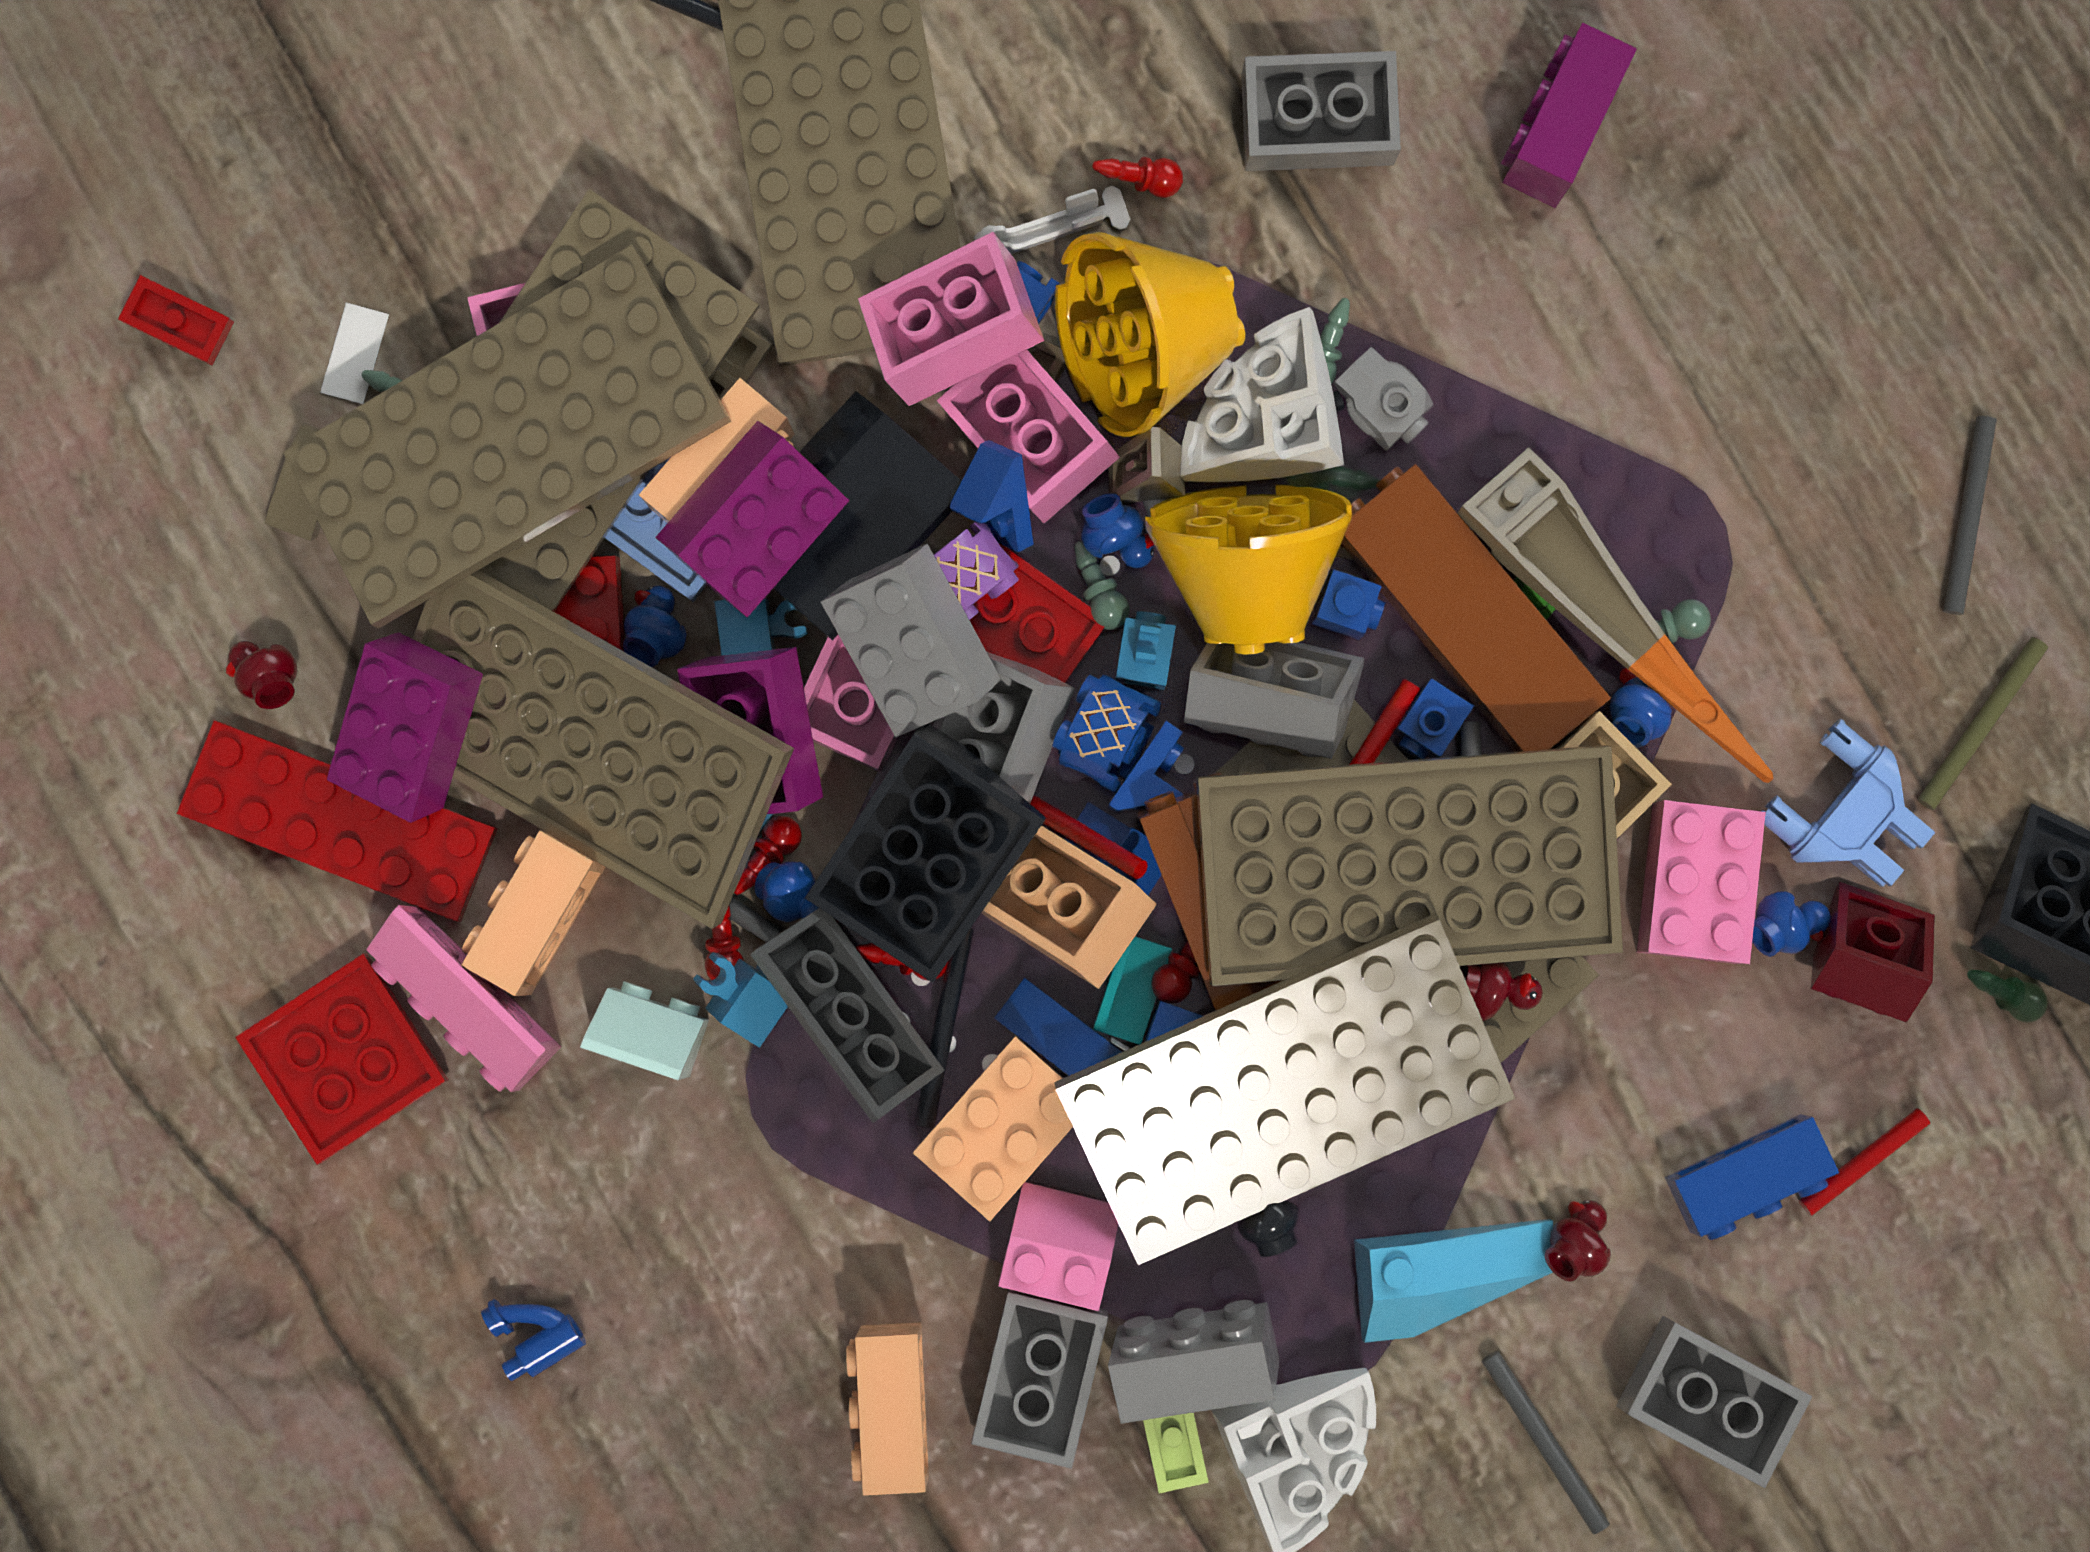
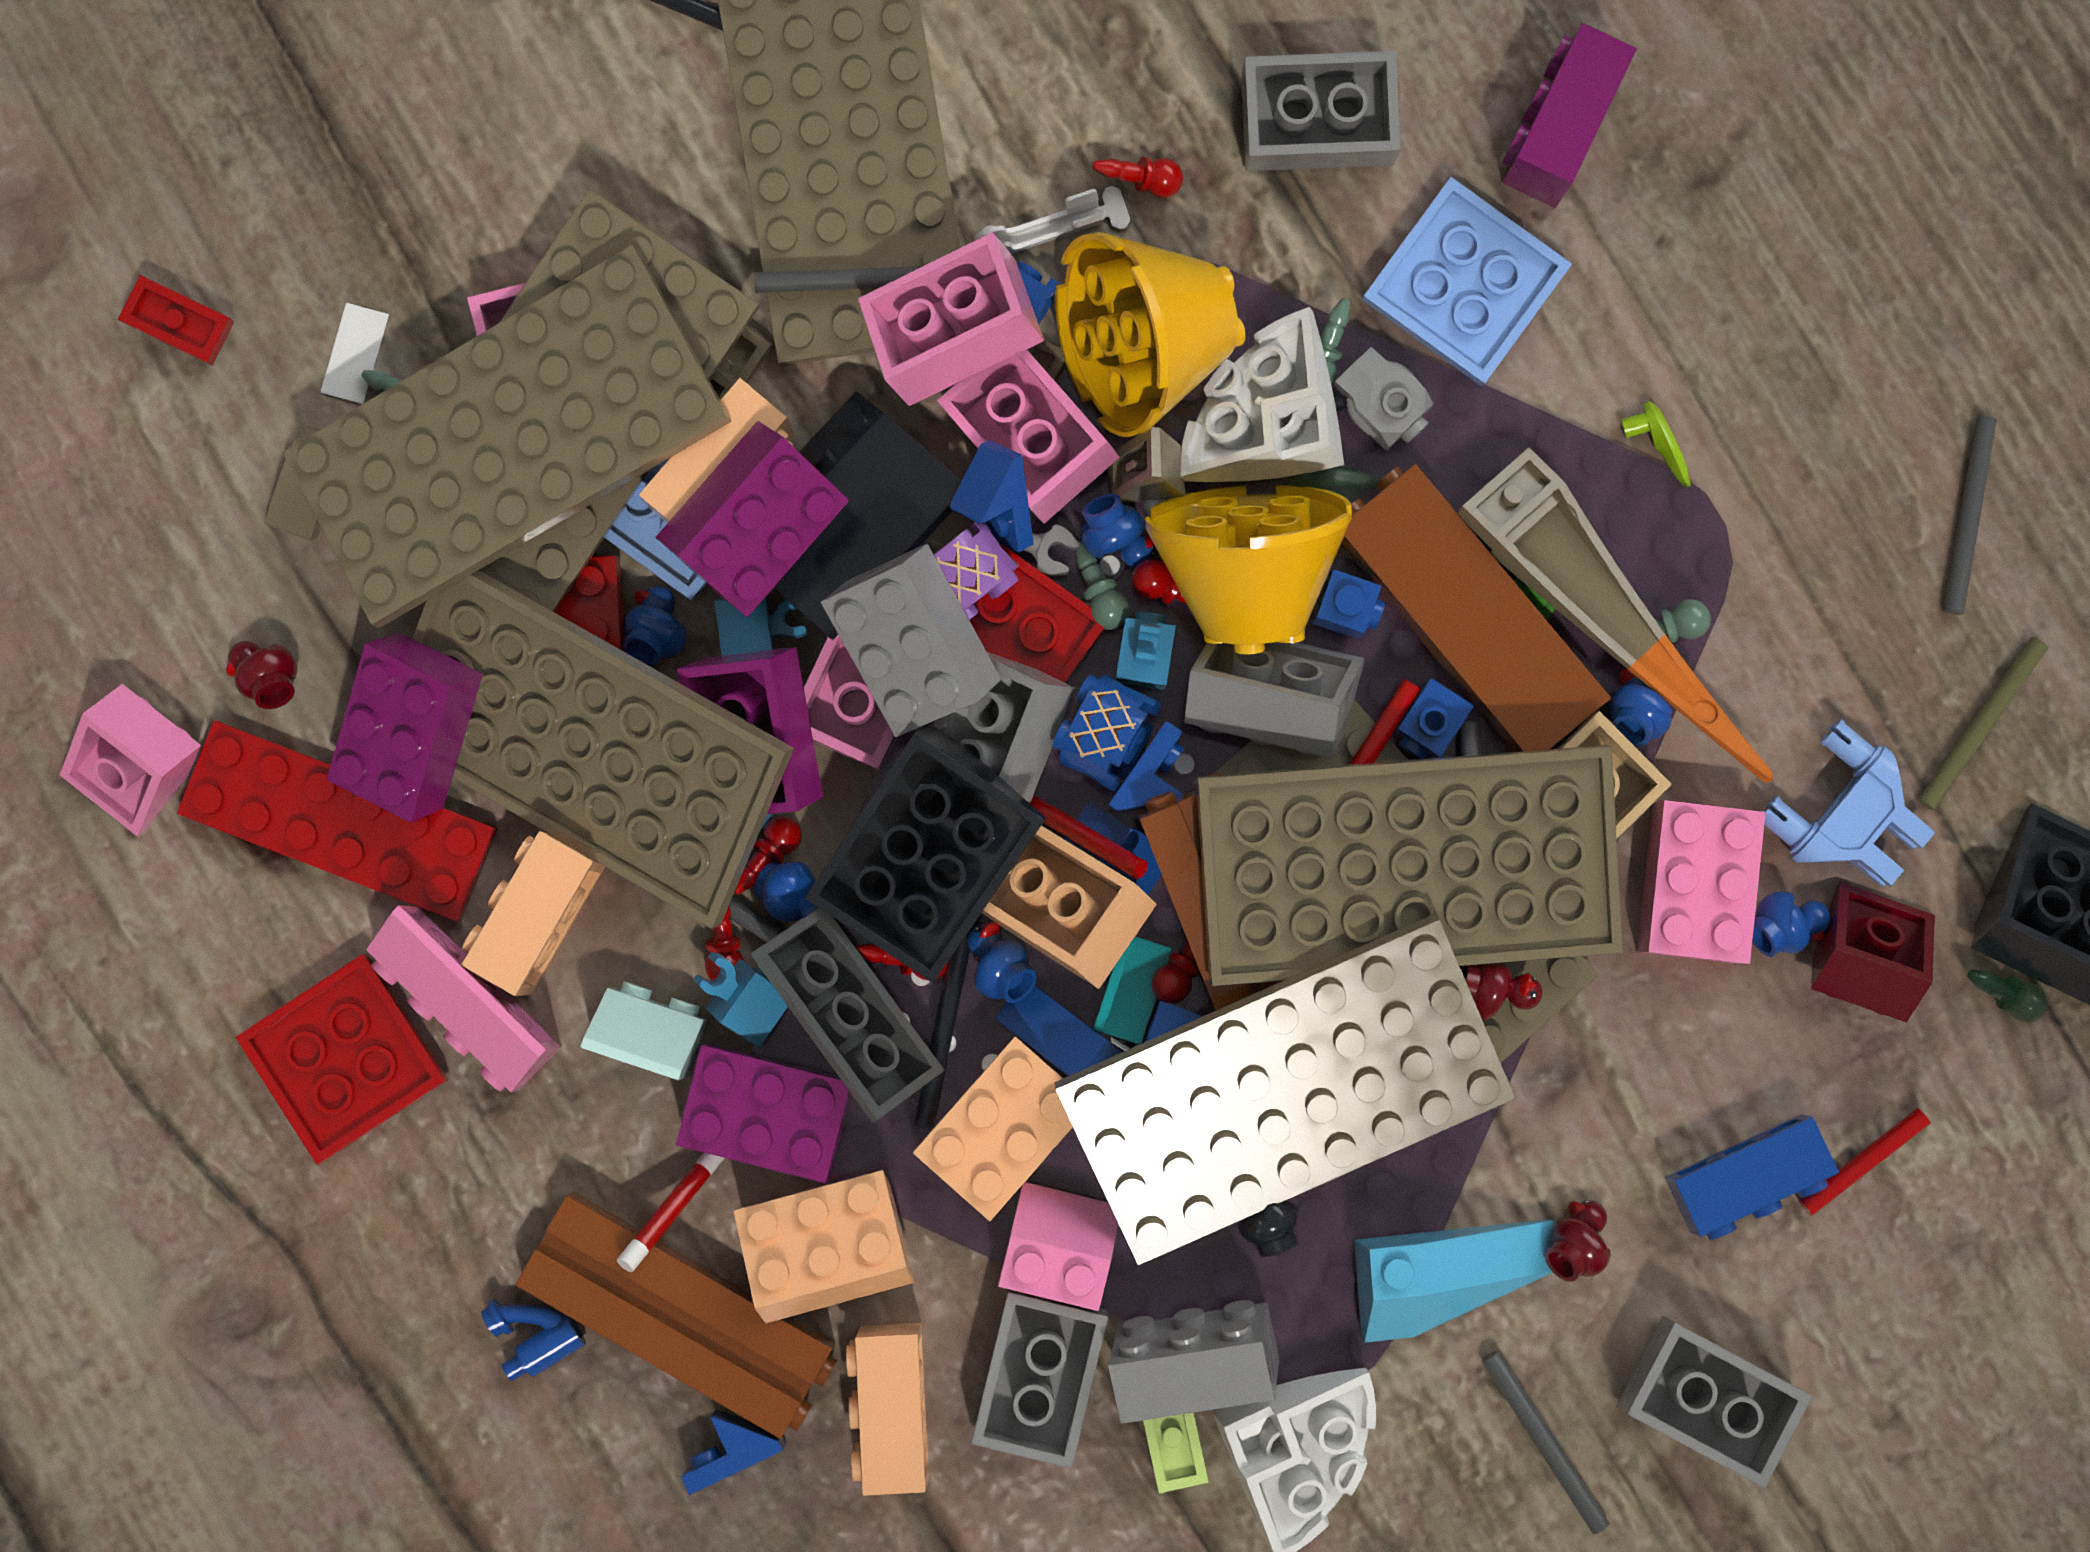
none -> bright pink slope [60,684,201,837]
none -> dark orange brick [515,1192,837,1439]
none -> red bar [617,1153,725,1273]
none -> magenta brick [676,1043,852,1183]
none -> blue slope [681,1410,786,1495]
none -> light nougat brick [733,1170,914,1324]
none -> dark grey bar [755,266,923,293]
none -> blue animal [967,922,1037,1003]
none -> light grey bar [1024,525,1079,577]
none -> red bar [1132,558,1187,605]
none -> light blue plate [1362,177,1572,387]
none -> lime bar [1621,401,1691,489]

